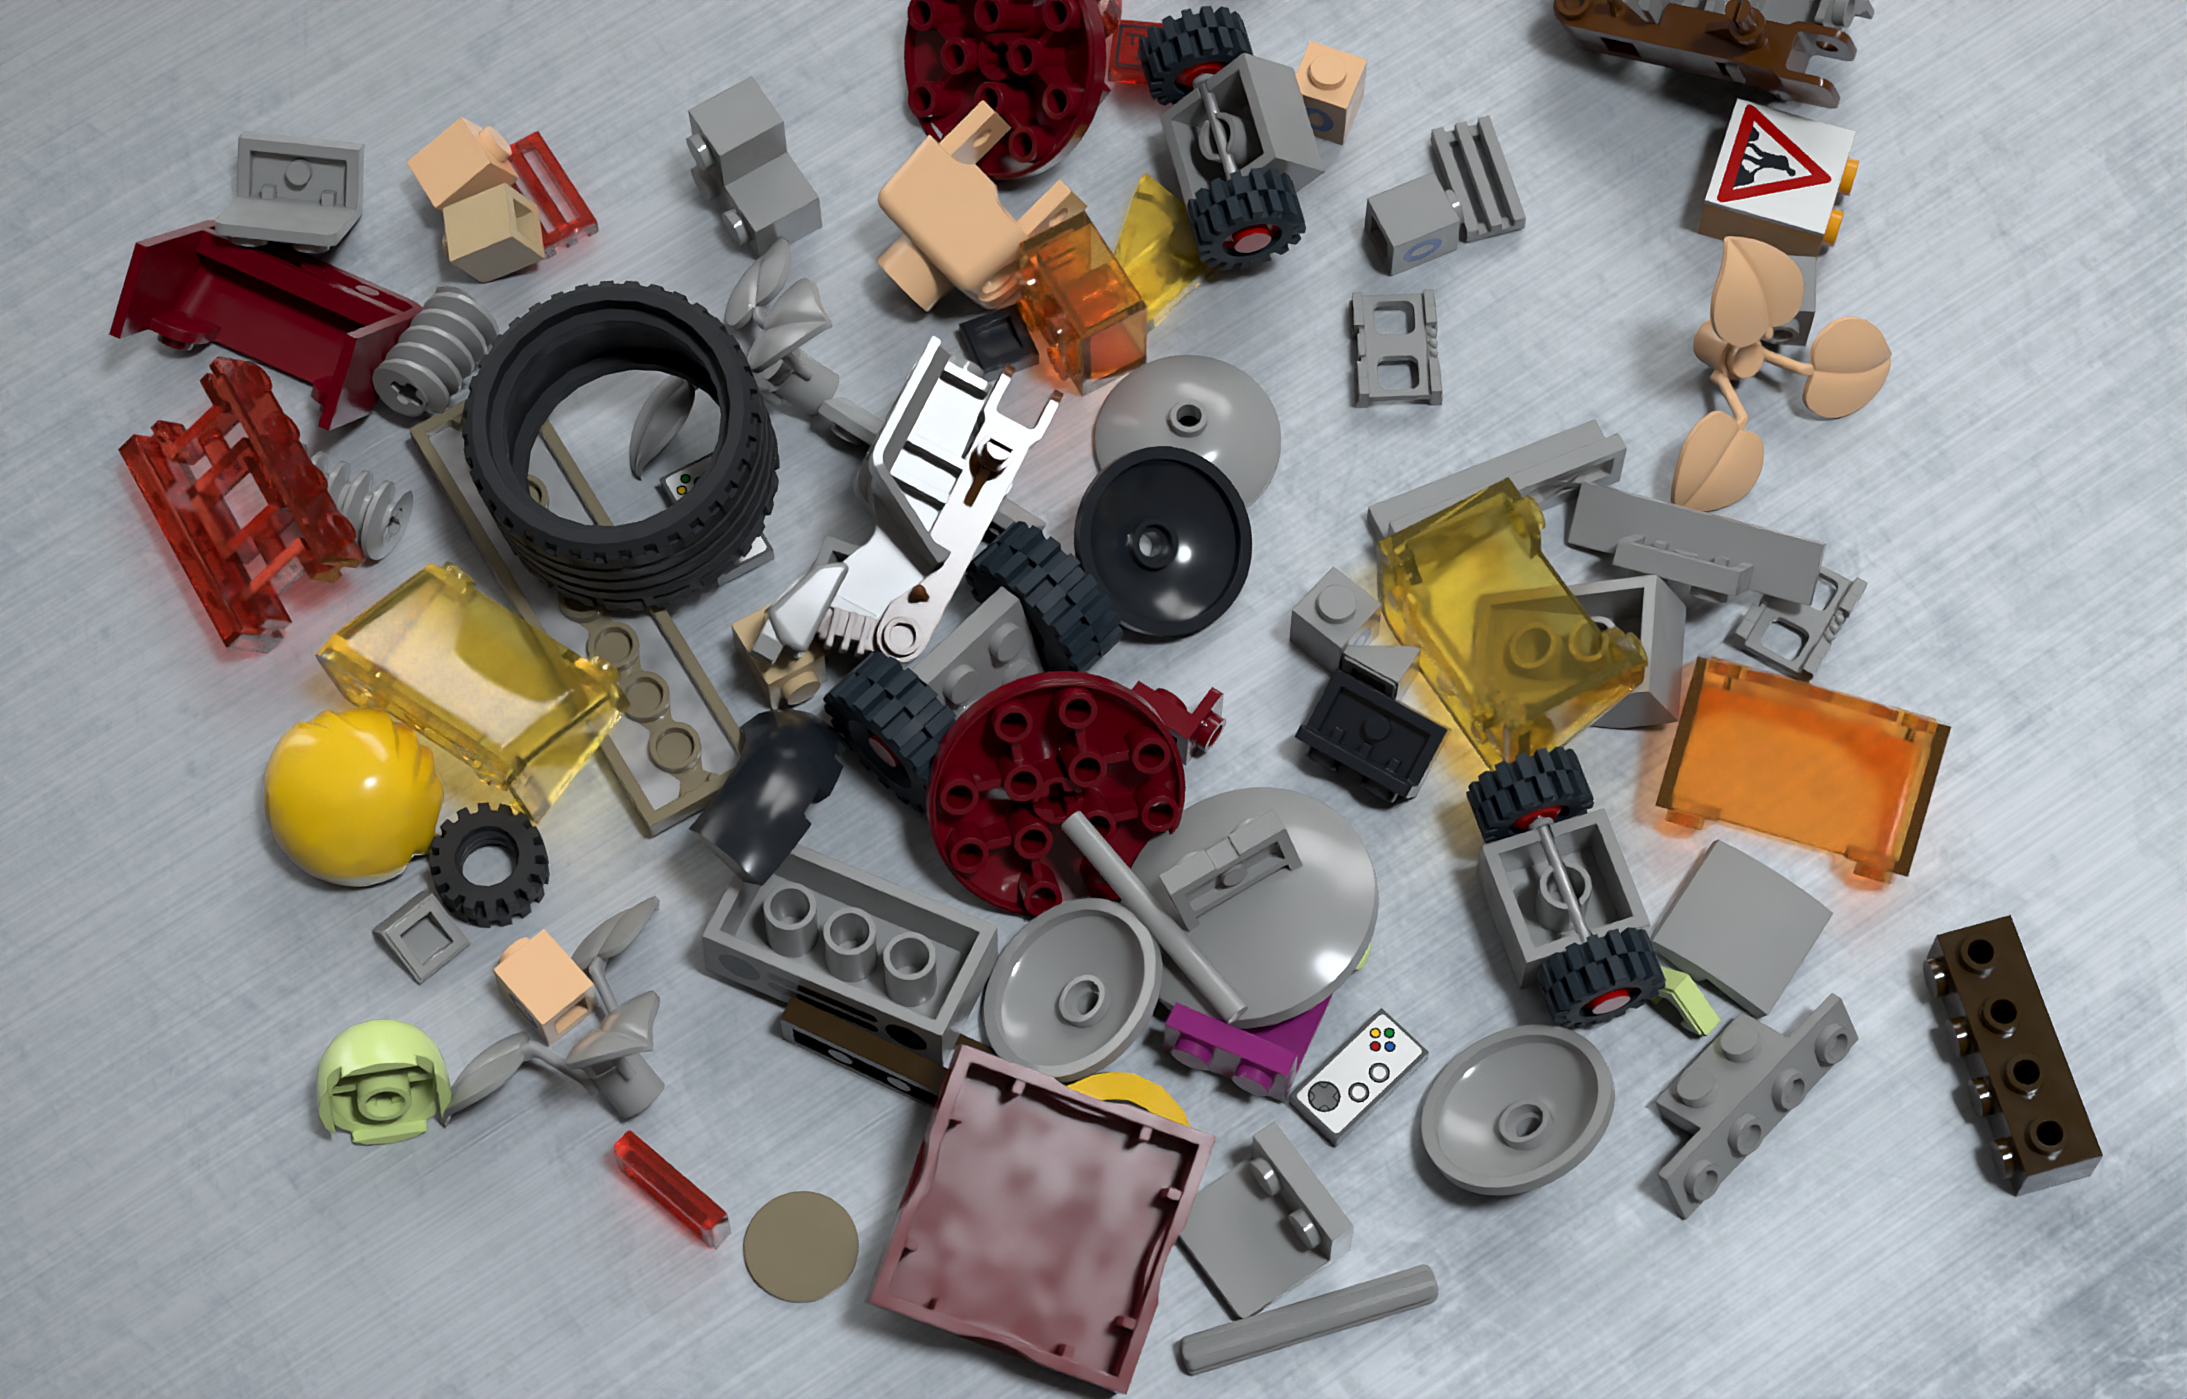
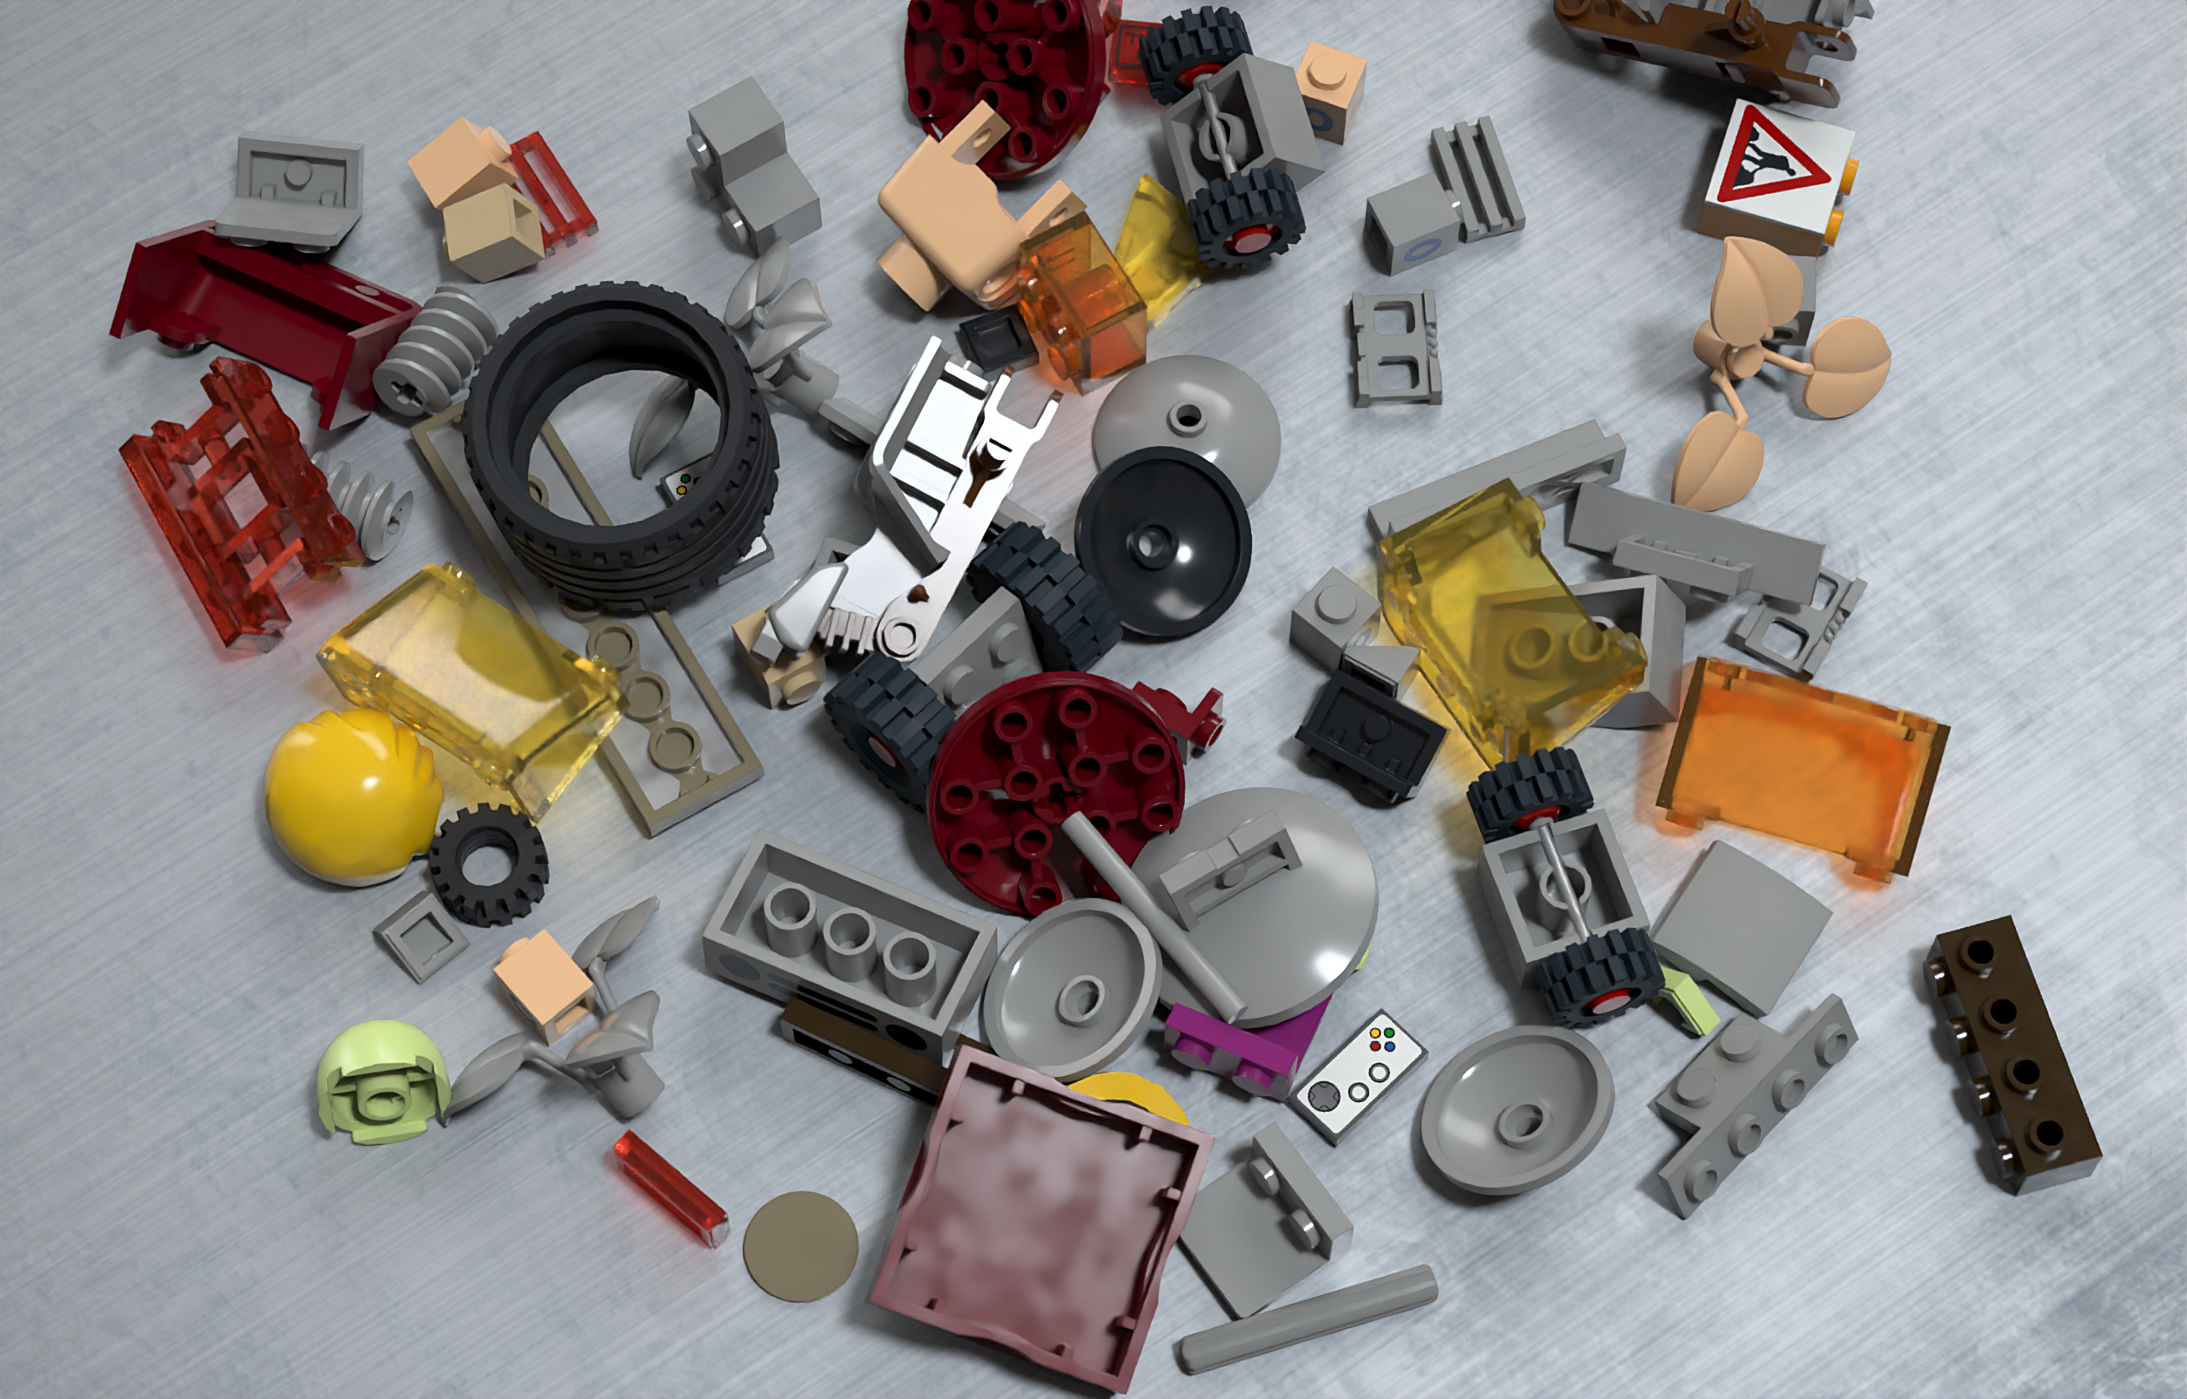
black brick [688,707,847,886] -> none

